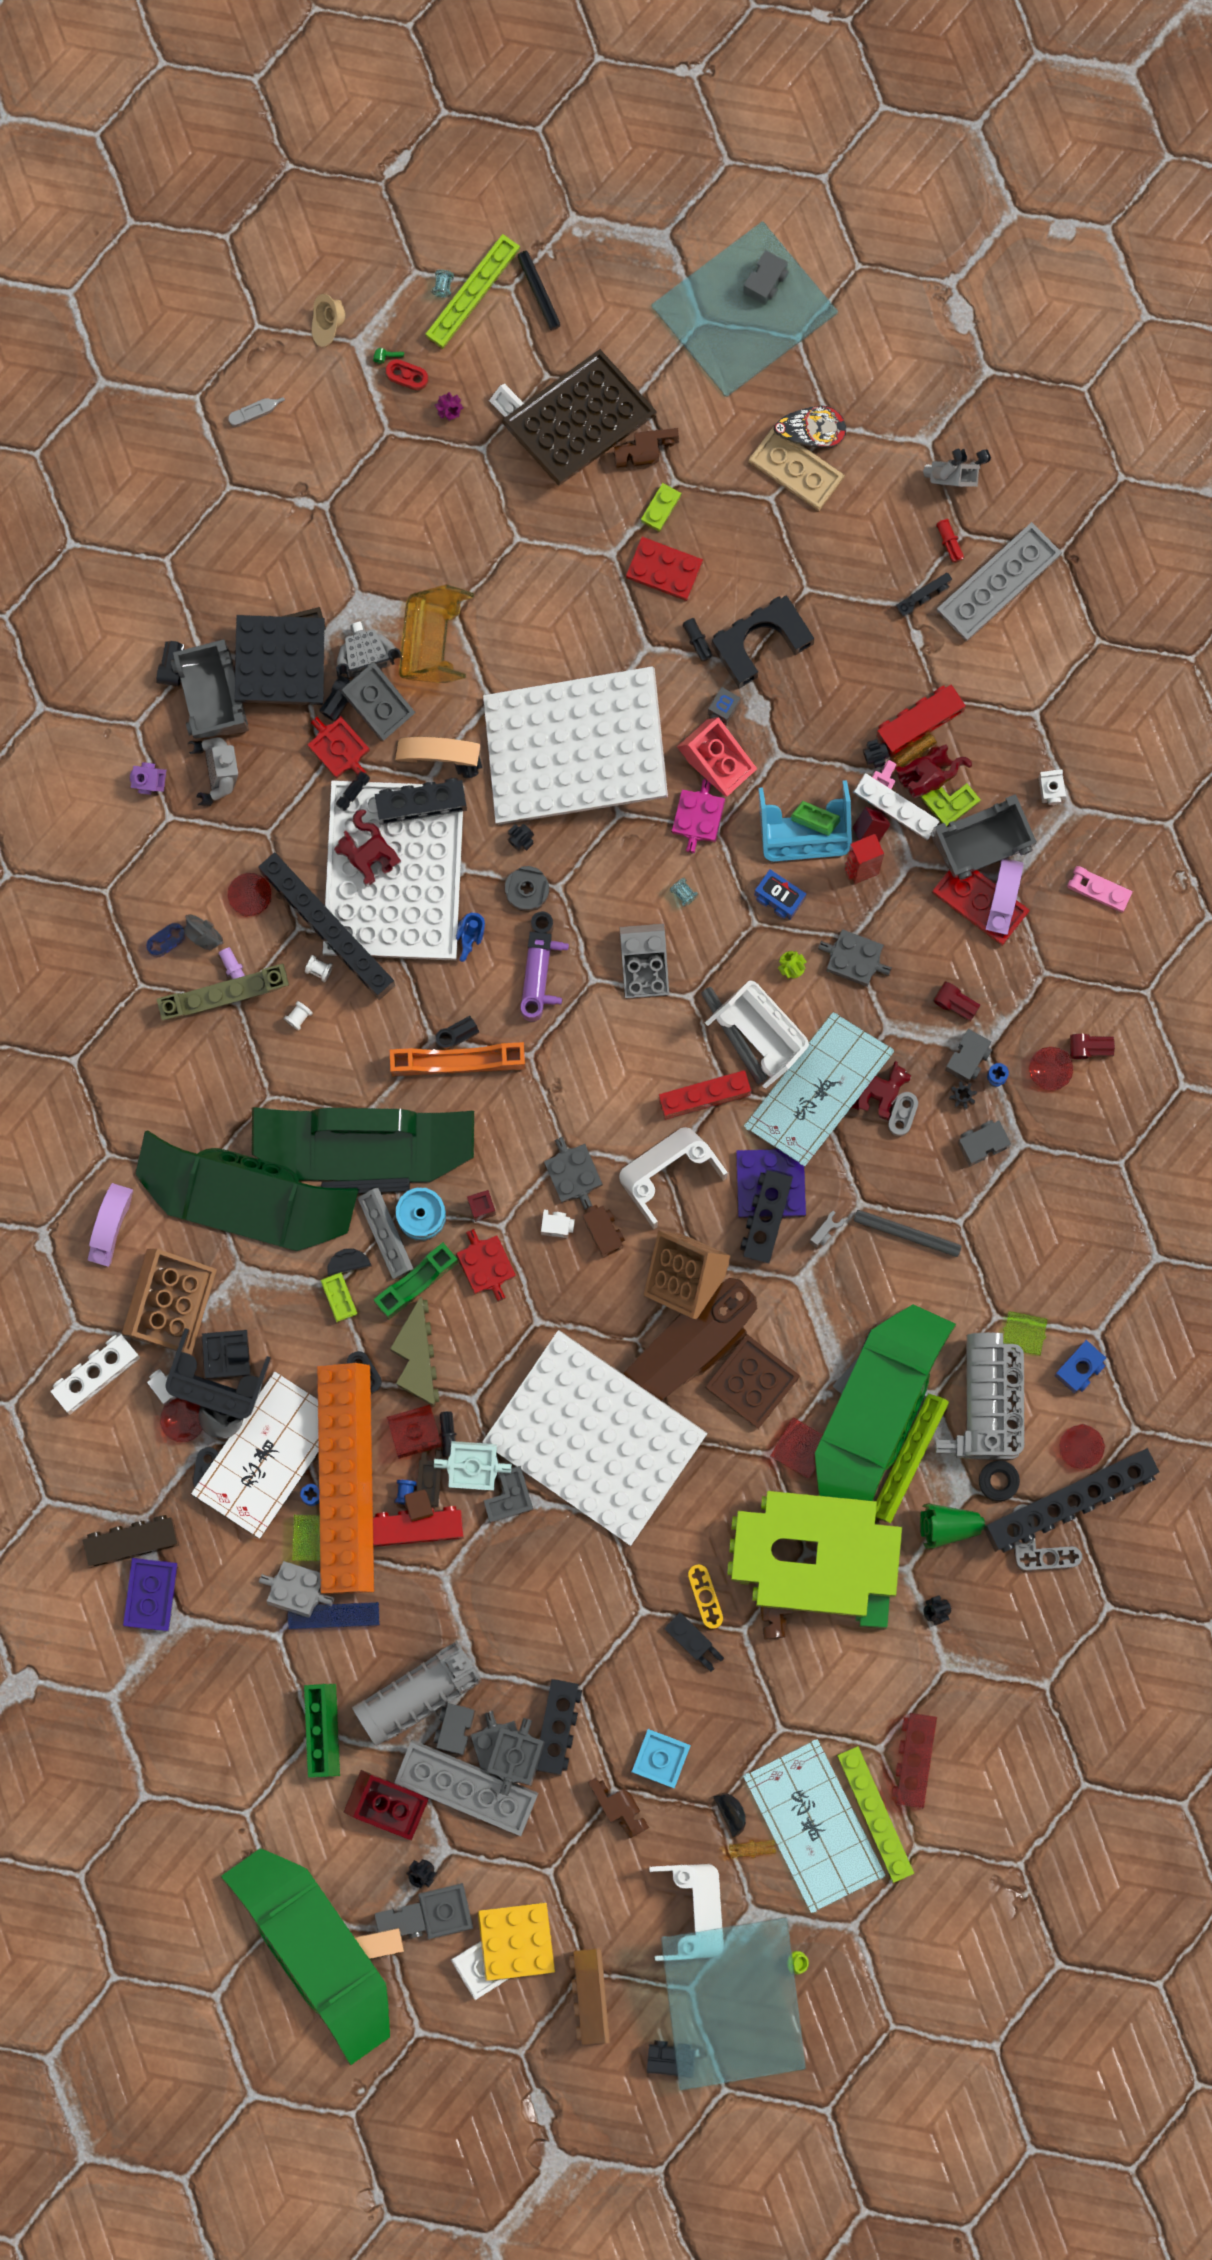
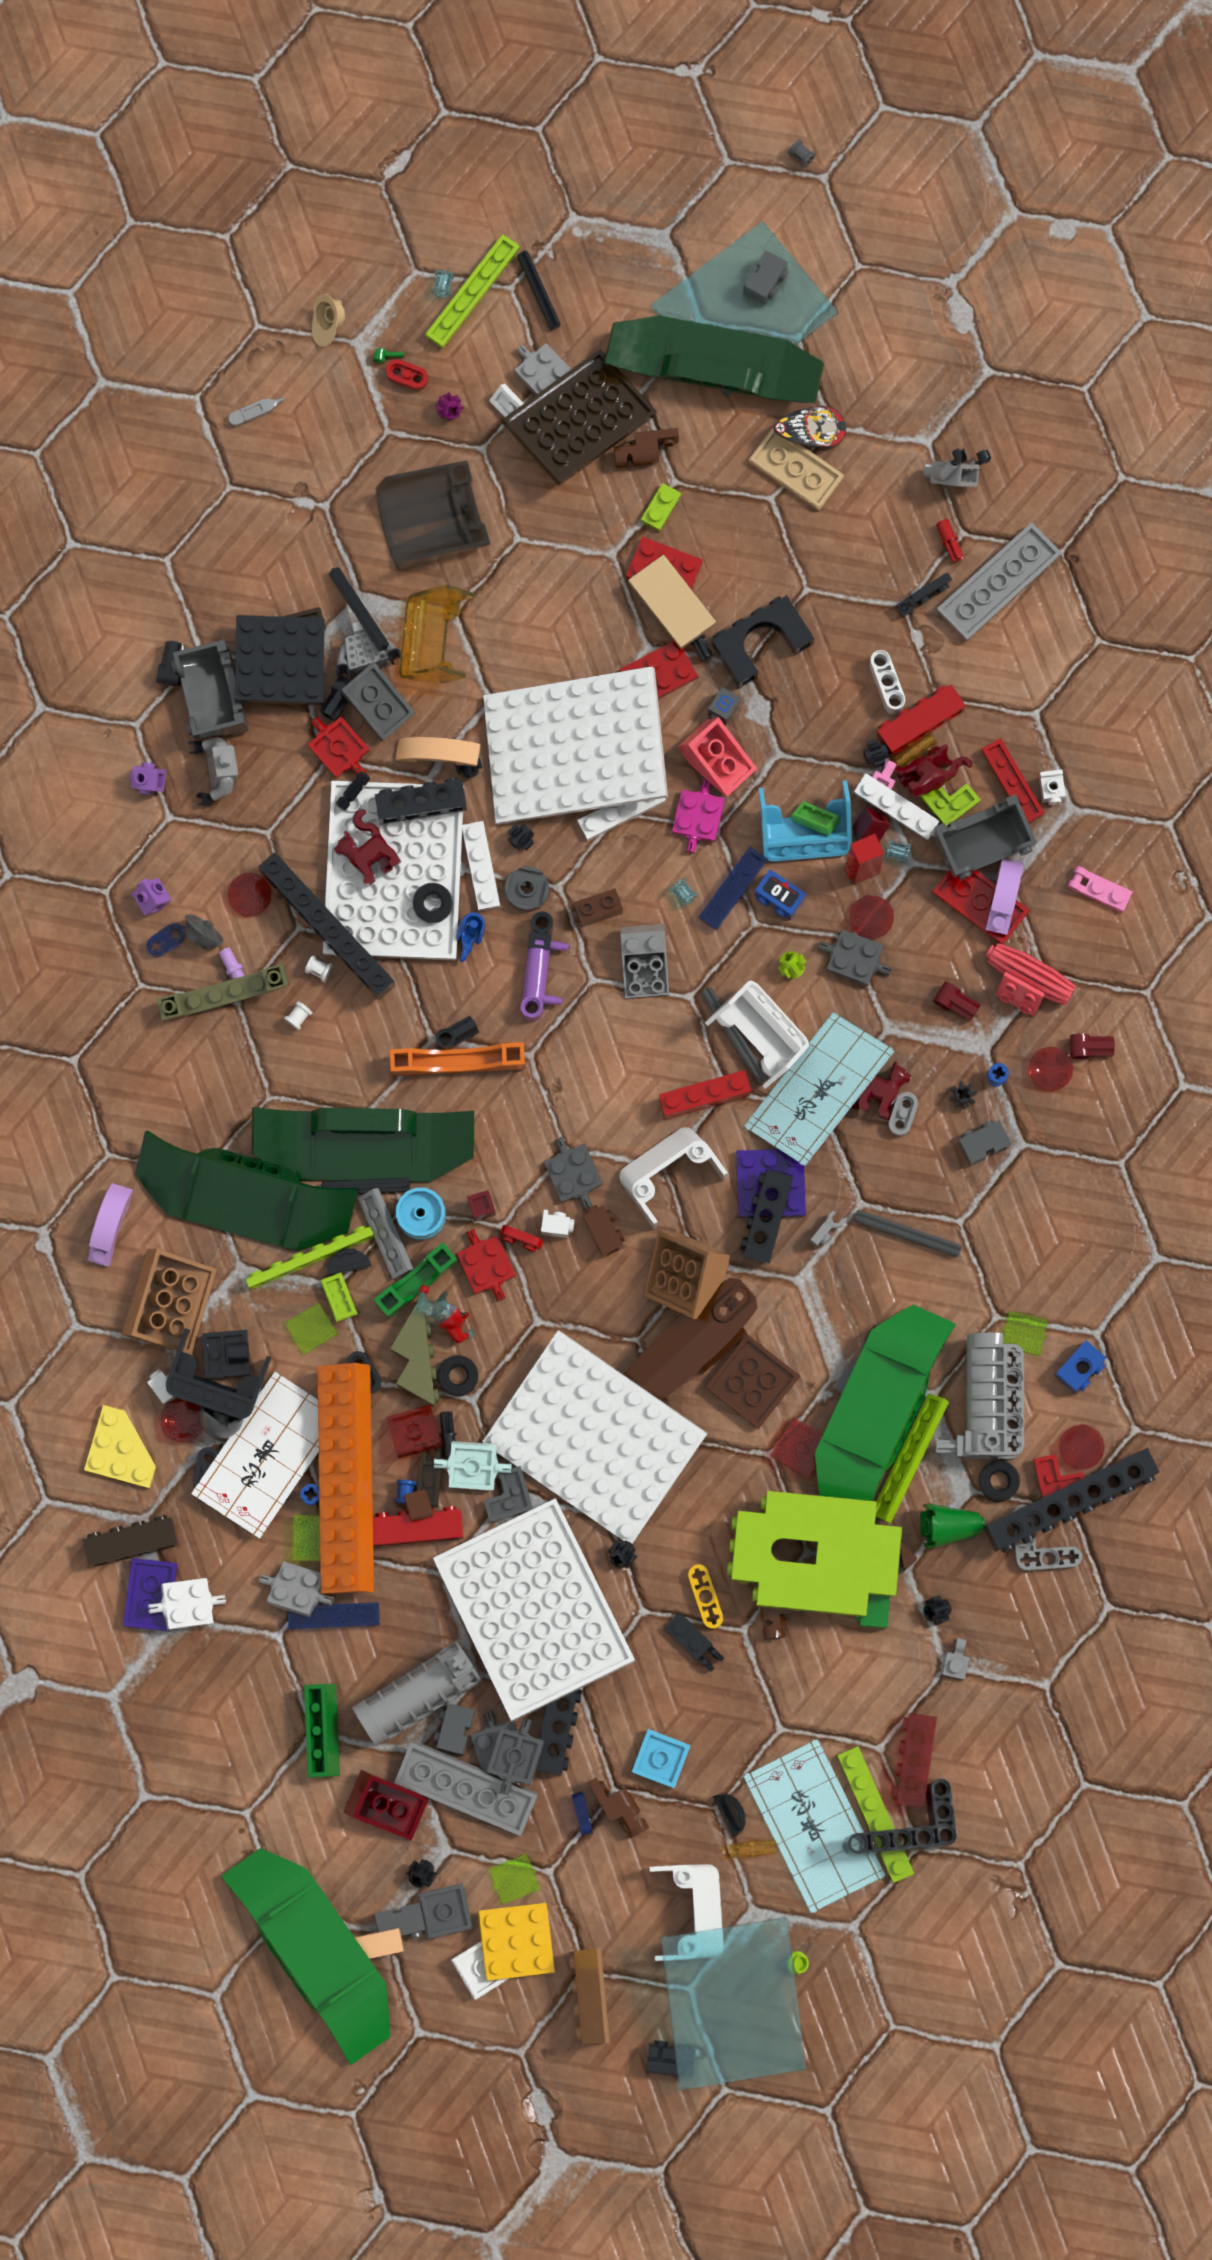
white brick [50,1335,140,1415] -> none
dark grey brick [945,1029,992,1083] -> none
none -> light yellow plate [84,1405,156,1489]
none -> medium lavender brick [132,878,172,916]
none -> white plate [148,1578,226,1630]
none -> lime plate [245,1226,374,1291]
none -> clear neon green piece [285,1303,338,1355]
none -> black axle [329,567,389,651]
none -> clear smoke windscreen [375,461,490,571]
none -> black tyre [413,883,453,923]
none -> piece [417,1285,475,1343]
none -> white plate [433,1498,635,1722]
none -> black tyre [438,1355,478,1396]
none -> white plate [462,821,500,912]
none -> clear neon green piece [489,1854,540,1904]
none -> red plate [499,1225,544,1252]
none -> light grey plate [514,343,571,395]
none -> reddish brown brick [571,888,623,927]
none -> clear blue beam [572,1791,593,1836]
none -> white plate [577,798,666,841]
none -> dark green piece [604,315,824,404]
none -> black gear [608,1540,637,1568]
none -> red plate [619,641,698,699]
none -> tan tile [628,555,716,649]
none -> clear blue plate [698,847,768,931]
none -> dark grey bush [788,139,816,168]
none -> black beam [843,1778,957,1856]
none -> clear red dish [850,895,894,939]
none -> white beam [870,650,905,715]
none -> clear light blue bush [885,839,911,863]
none -> reddish brown slope [900,1543,917,1572]
none -> light grey plate [942,1638,970,1680]
none -> red plate [981,738,1045,823]
none -> coral plate [986,943,1076,1017]
none -> red plate [1033,1454,1088,1499]

